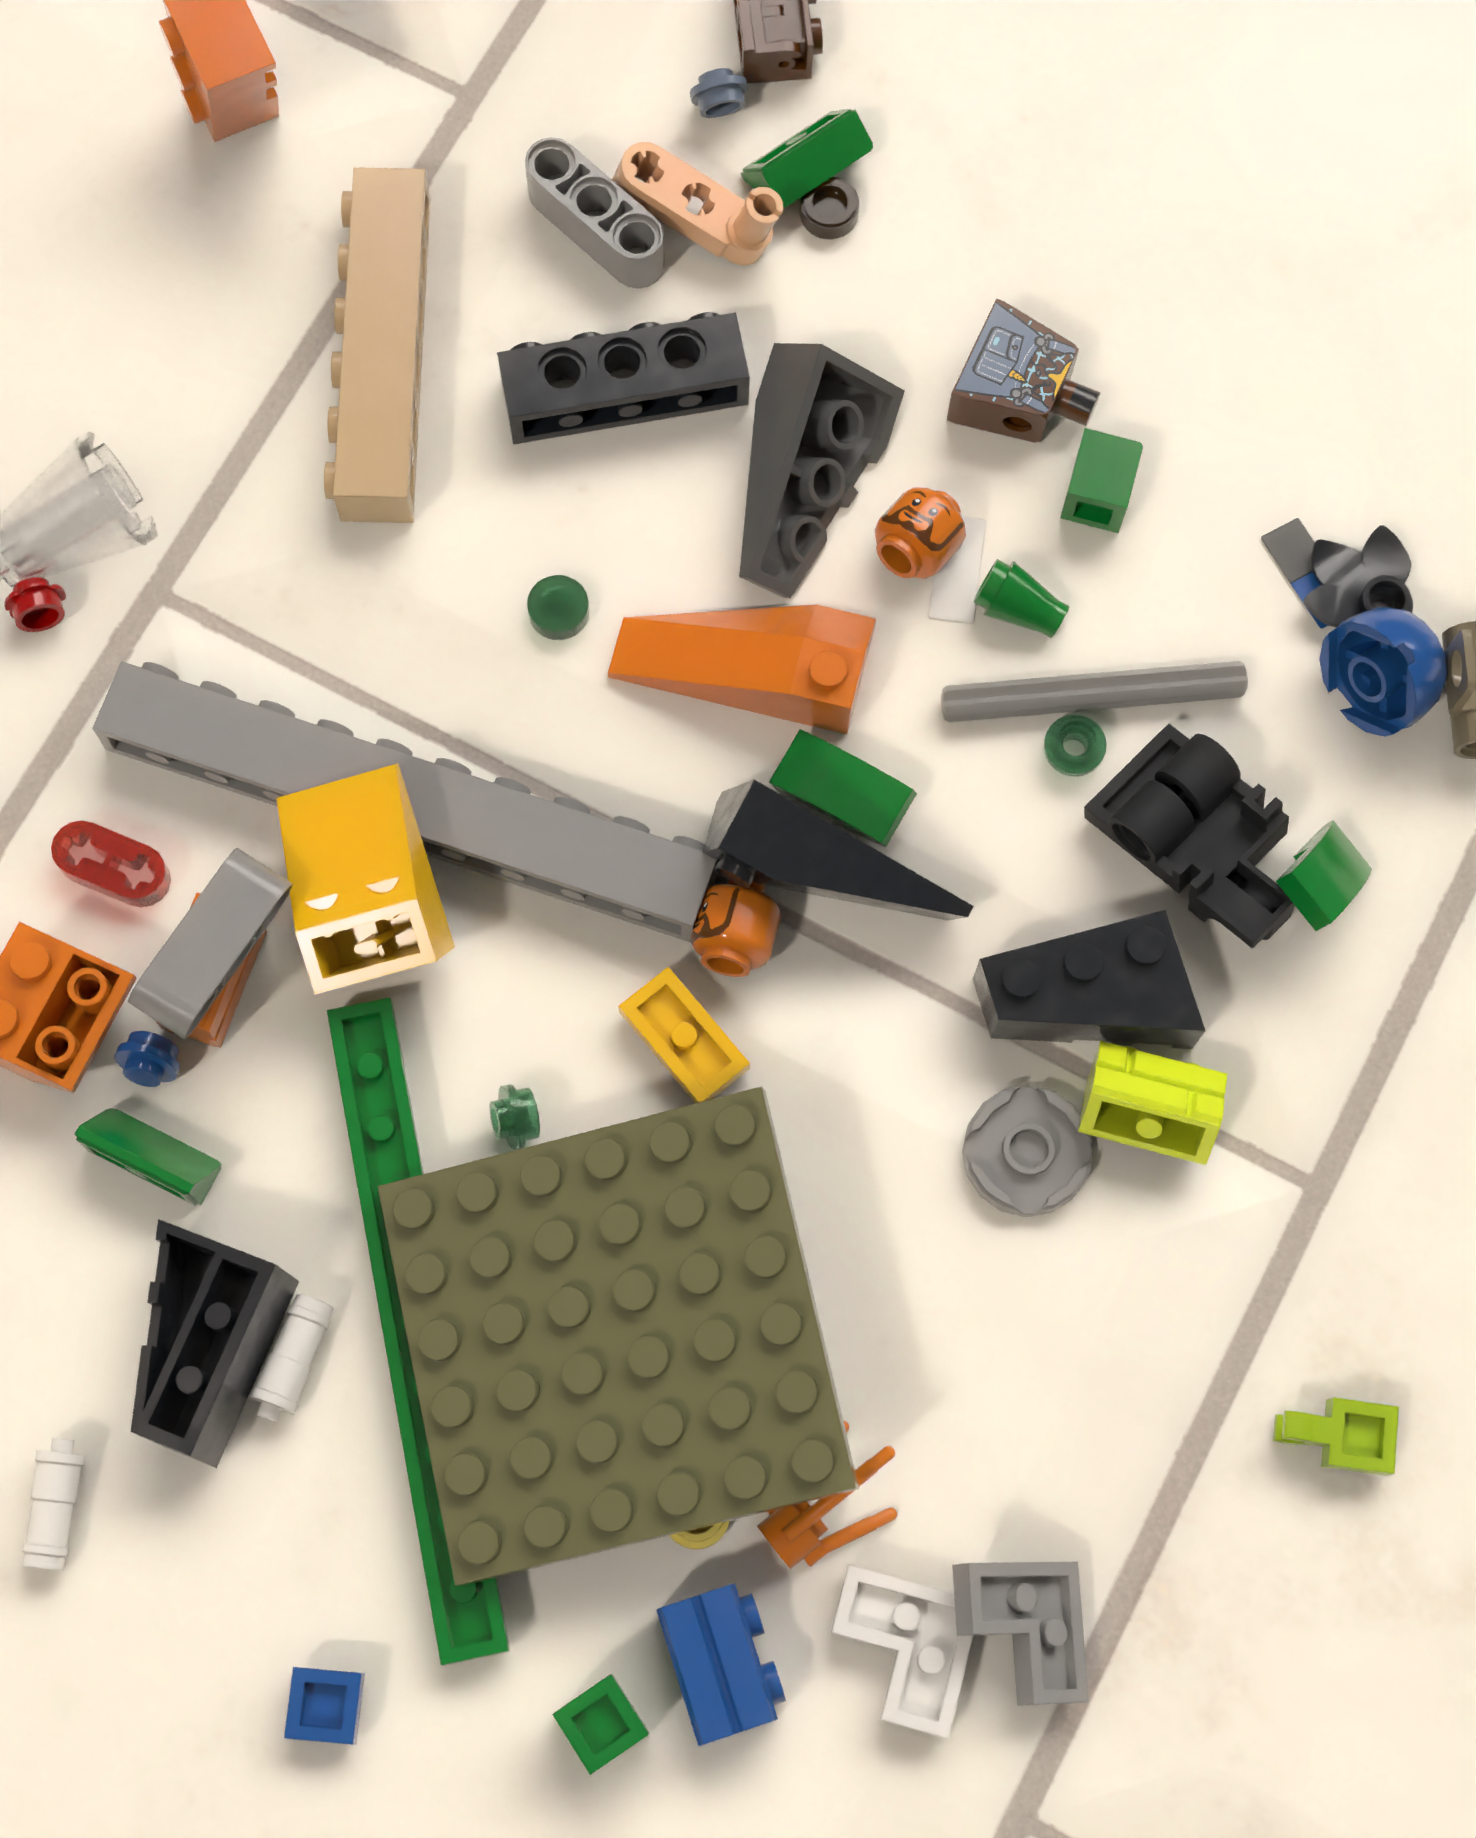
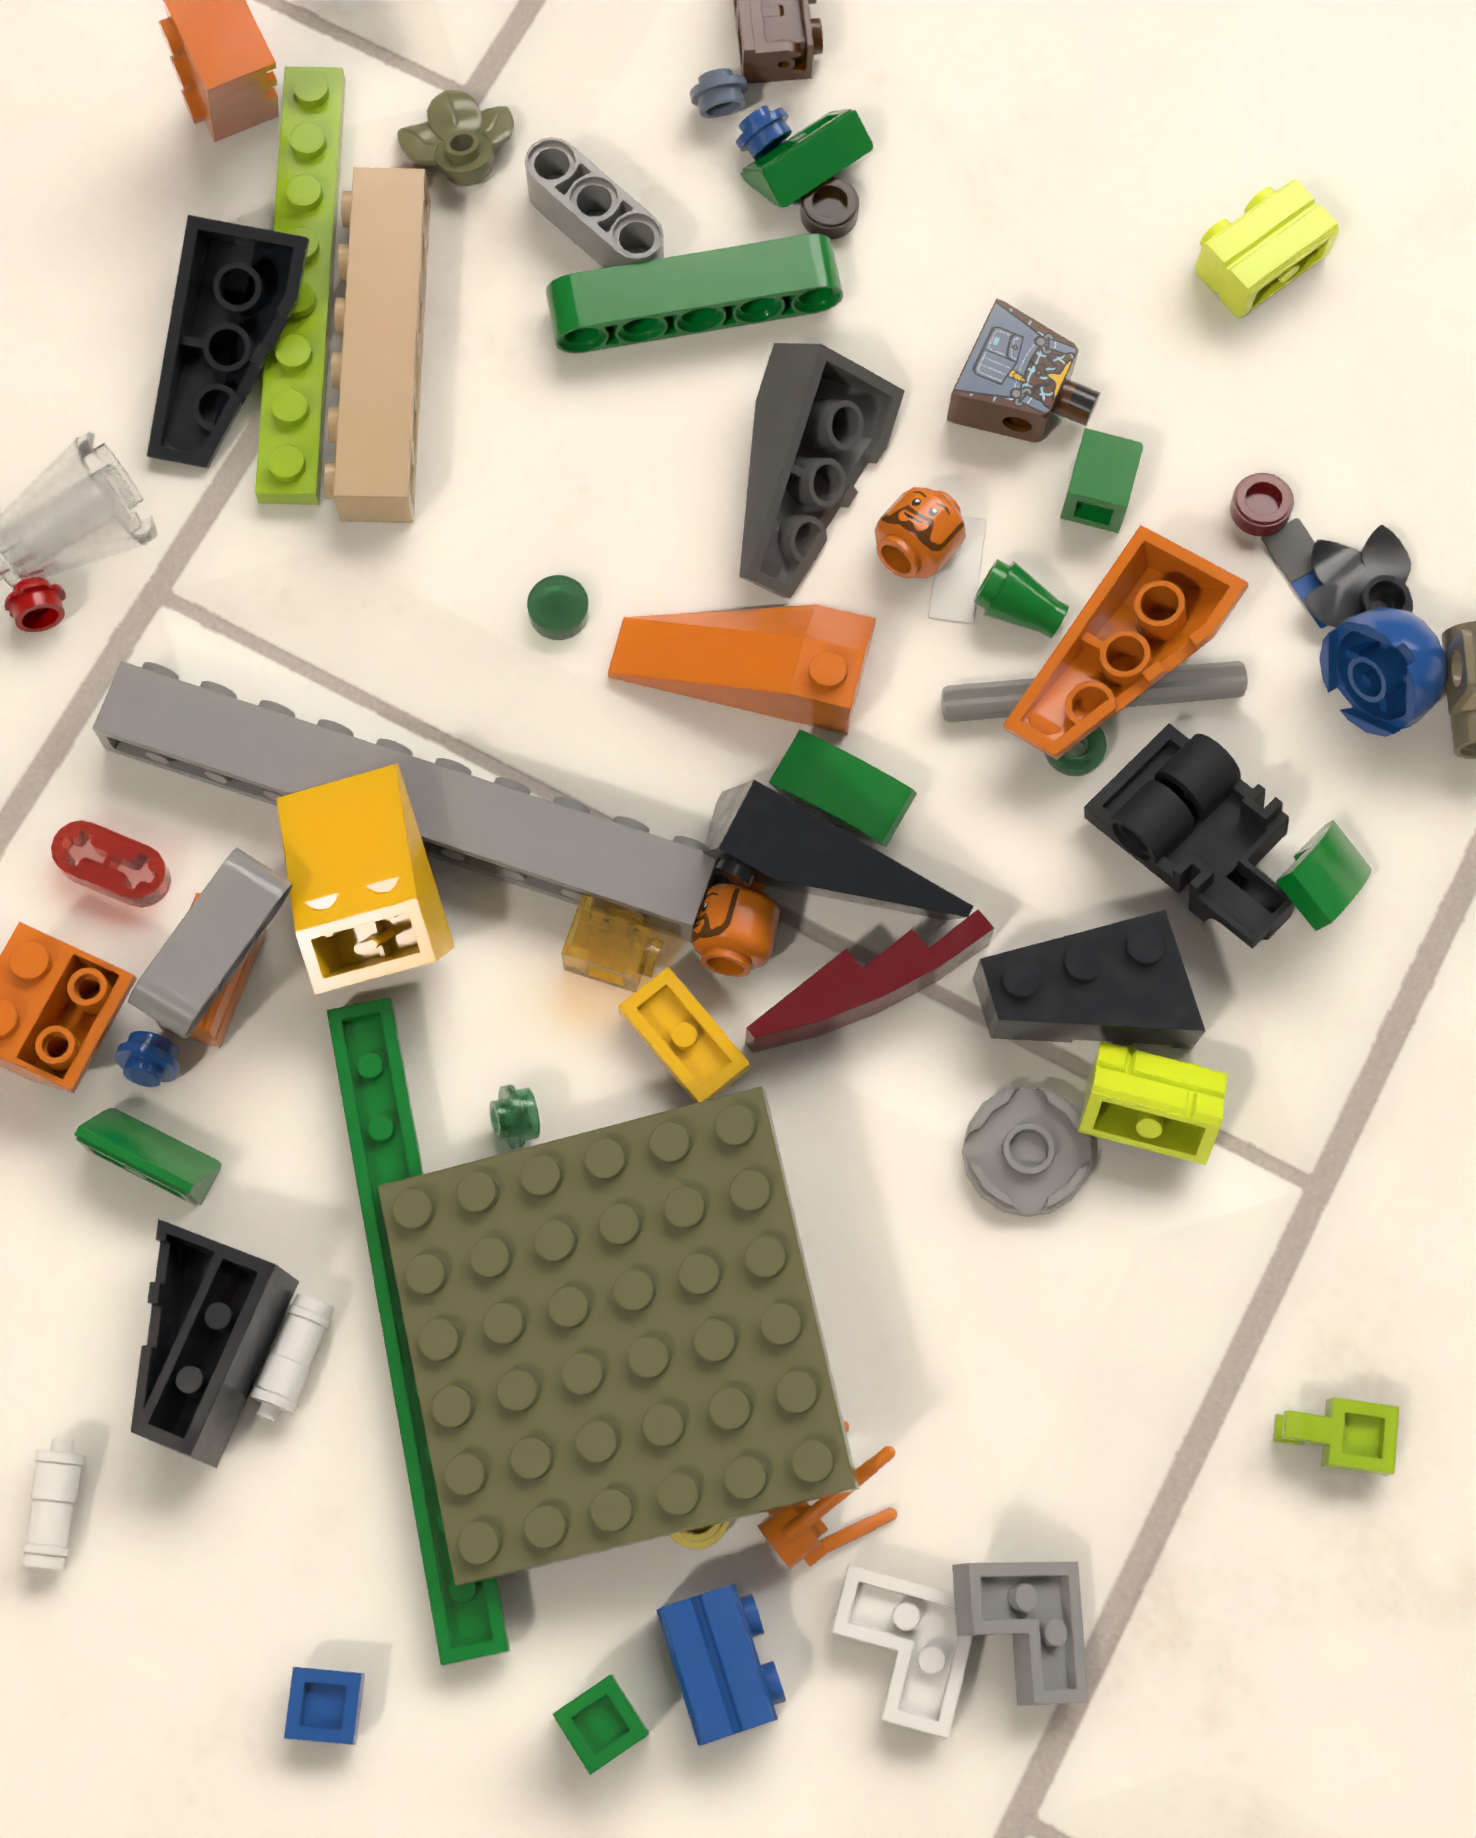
black brick [497,312,750,445] -> none
light nougat beam [612,142,783,266] -> none
none -> black wedge [147,215,310,469]
none -> lime plate [255,66,346,505]
none -> olive plate [397,90,514,186]
none -> green beam [546,233,844,353]
none -> clear yellow brick [561,894,664,993]
none -> blue plate [736,105,792,160]
none -> dark red slope [745,909,995,1053]
none -> orange wedge [1003,525,1248,760]
none -> neon yellow brick [1195,179,1340,318]
none -> tile [1230,473,1294,537]

